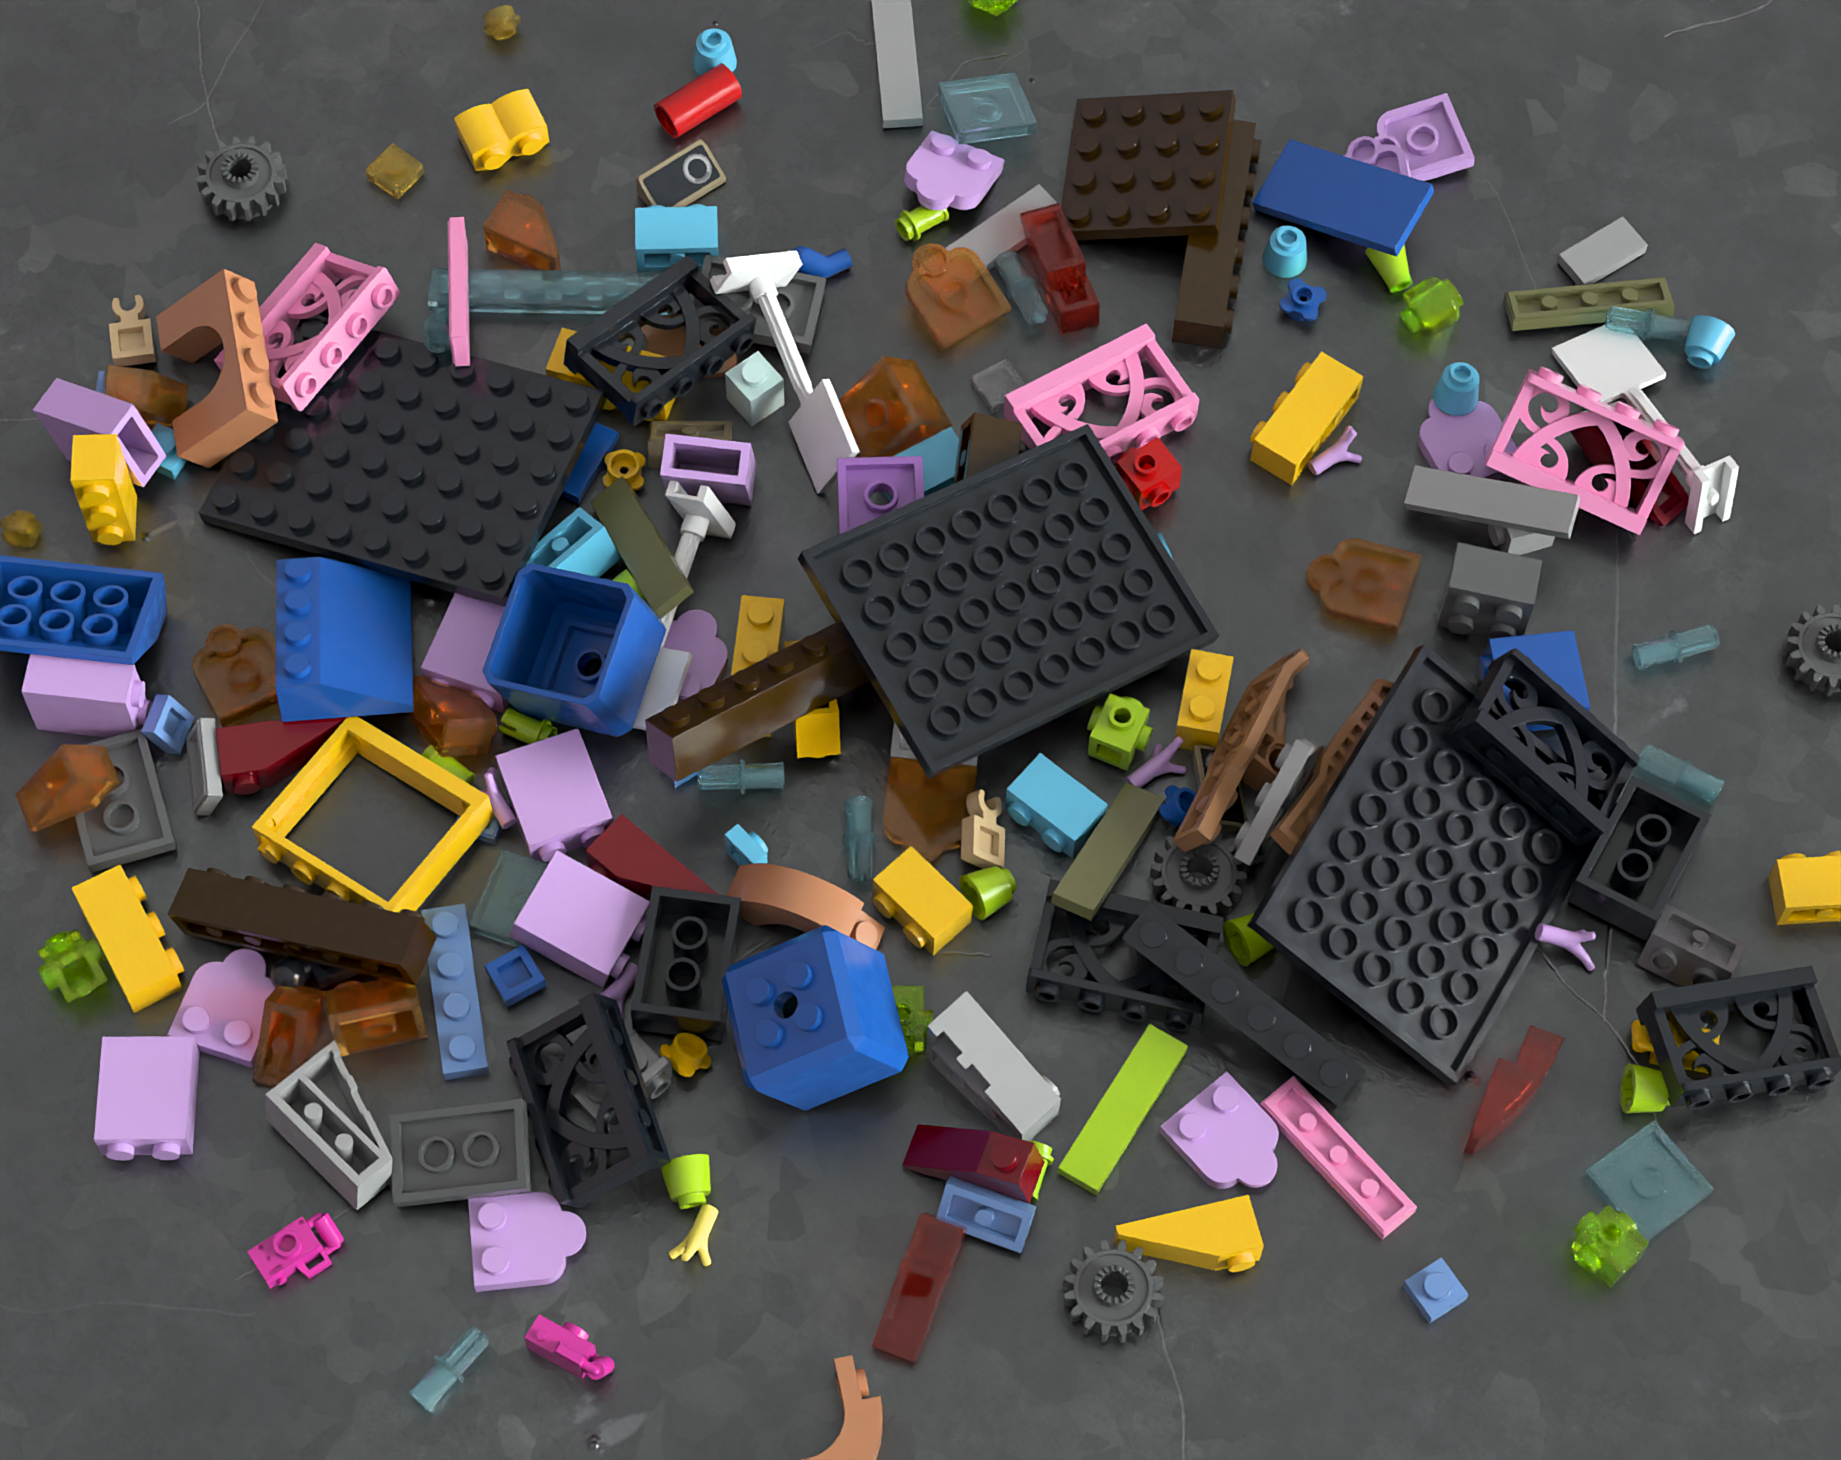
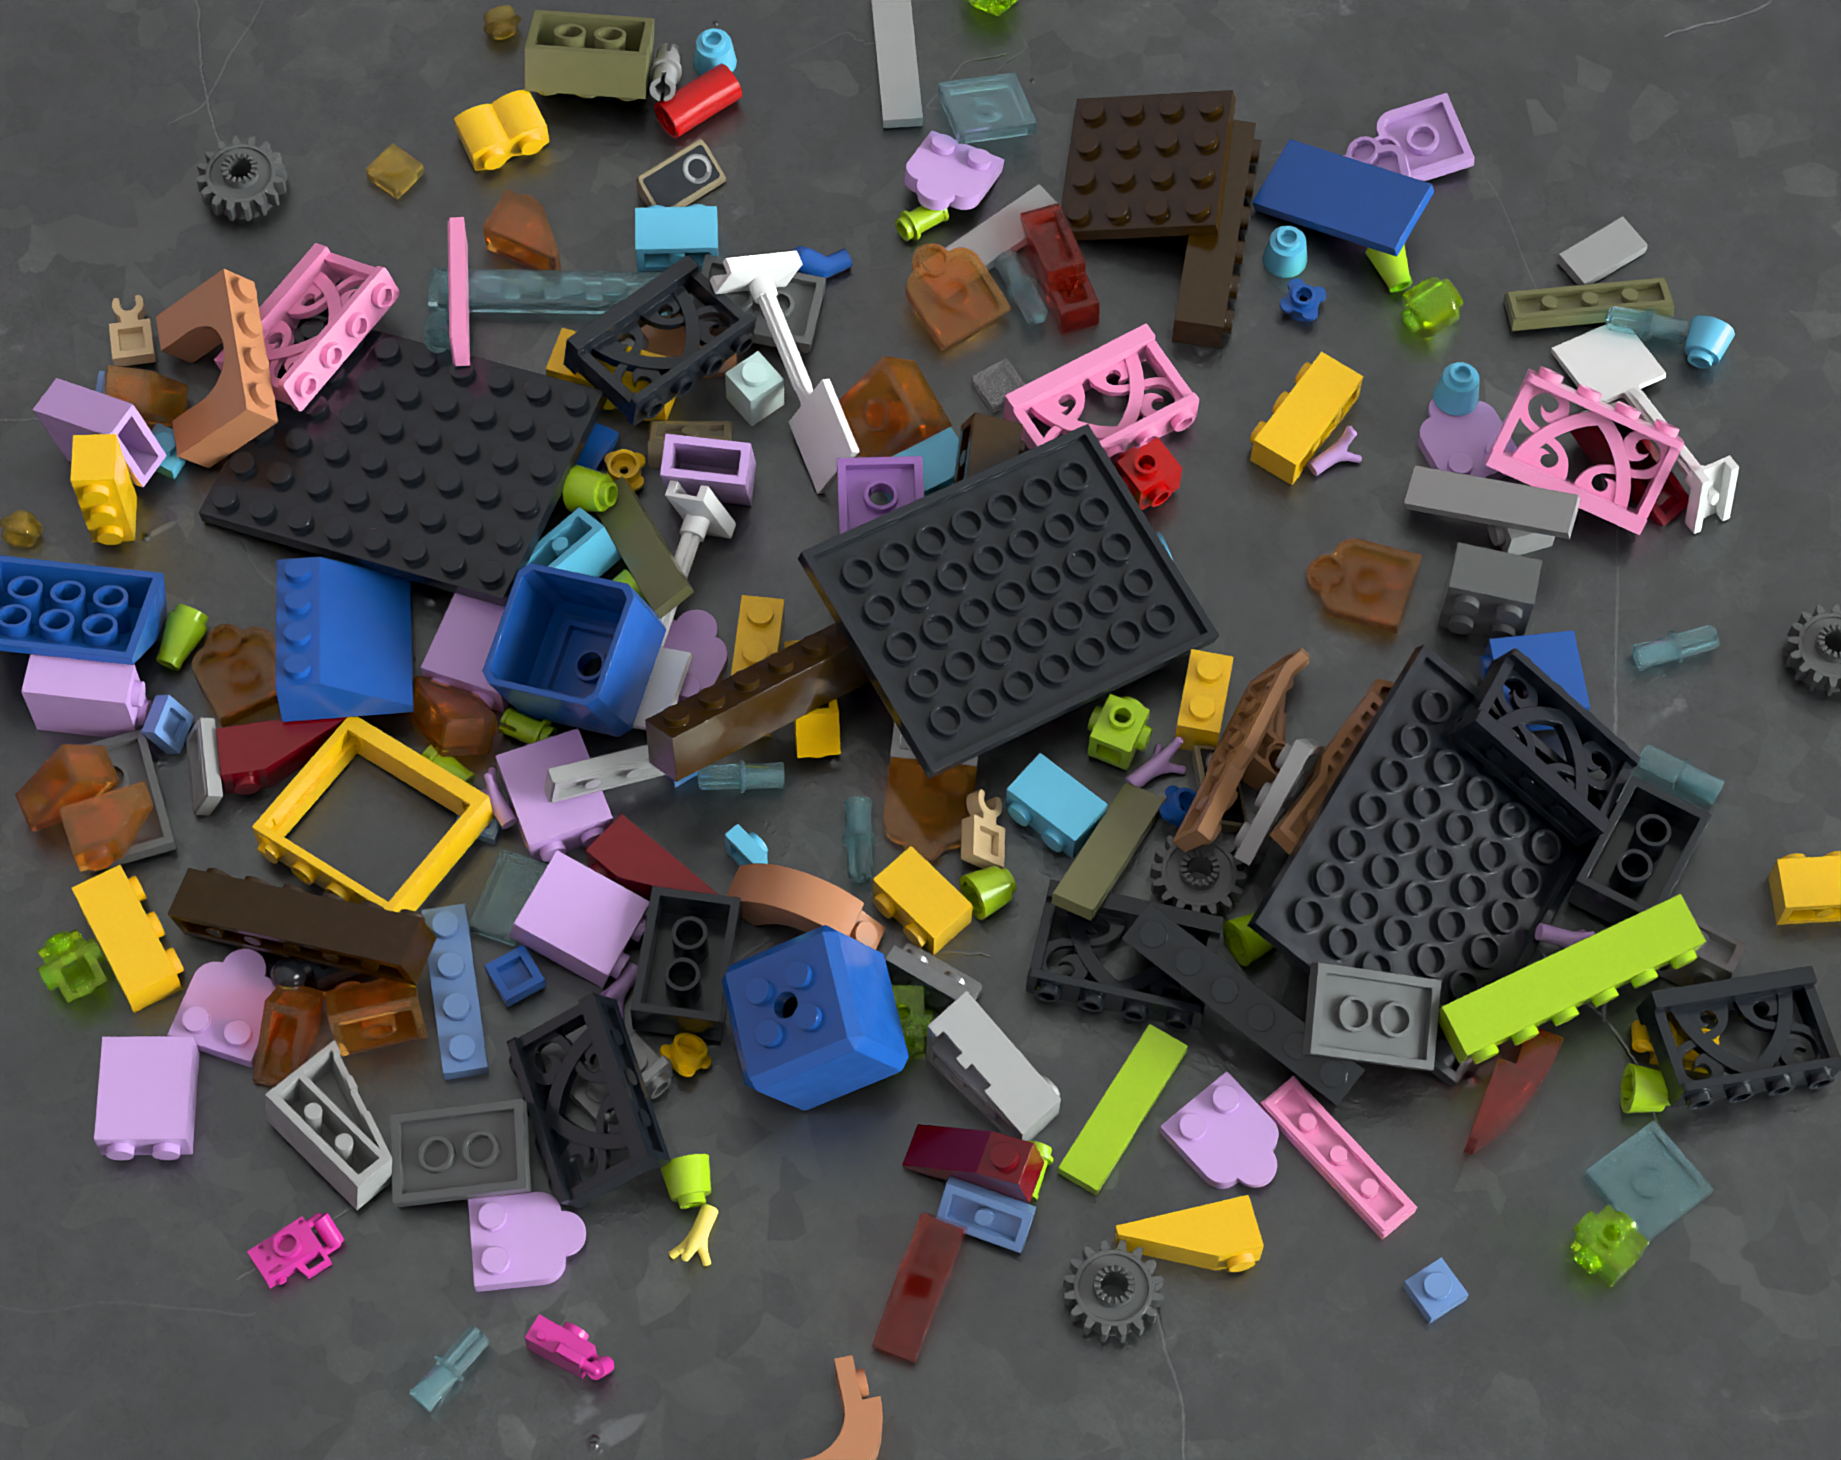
none -> clear orange slope [59,781,154,872]
none -> lime cone [156,604,209,671]
none -> olive brick [525,10,654,101]
none -> light grey tile [544,745,666,803]
none -> lime hat [563,465,618,512]
none -> light grey pin [649,43,682,101]
none -> flat silver bracket [885,943,982,1012]
none -> plate [1303,962,1441,1071]
none -> lime brick [1438,894,1706,1064]

